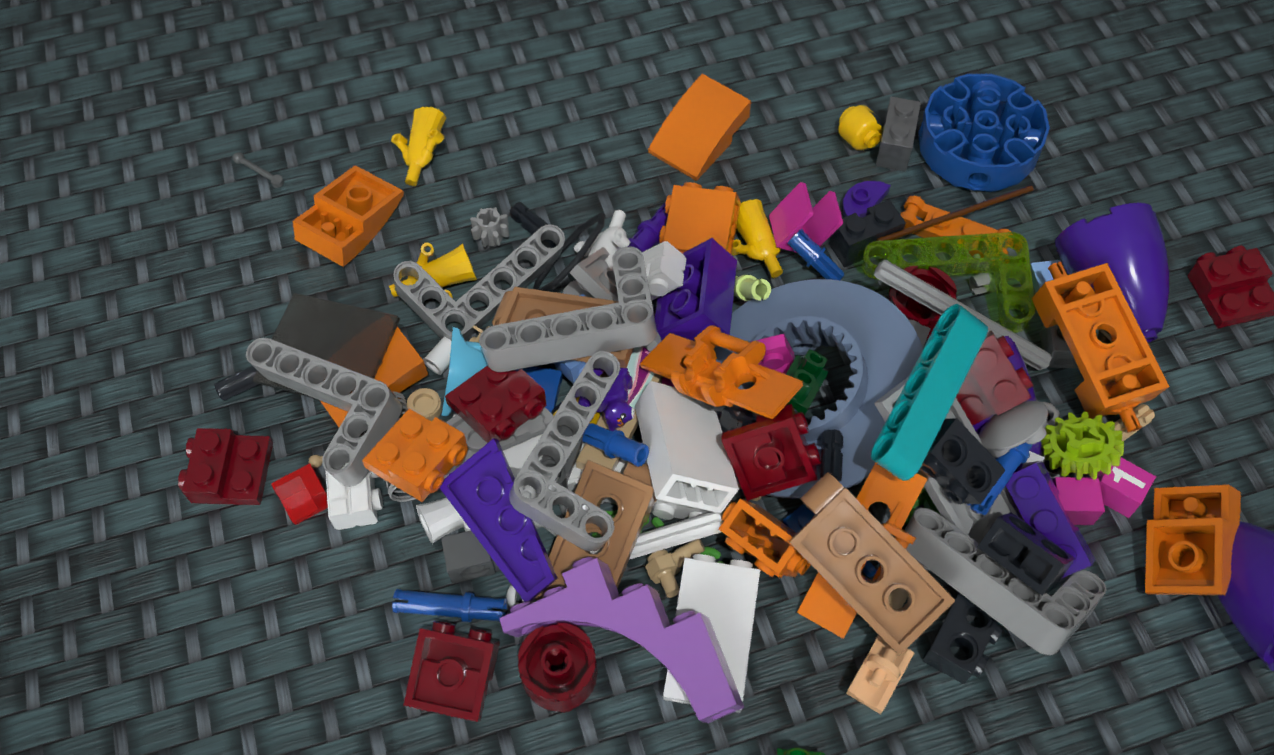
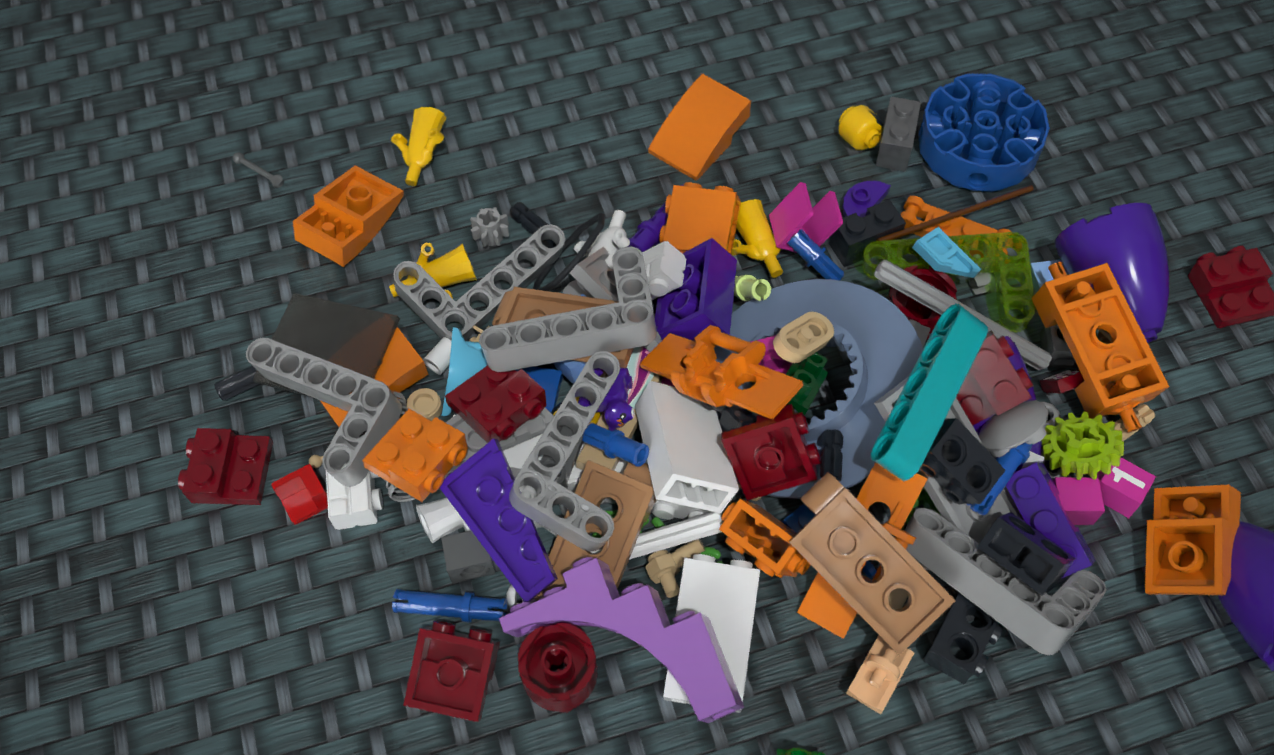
none -> tan plate [773,312,834,363]
none -> medium azure tile [912,227,981,278]
none -> dark red tile [1040,369,1084,393]

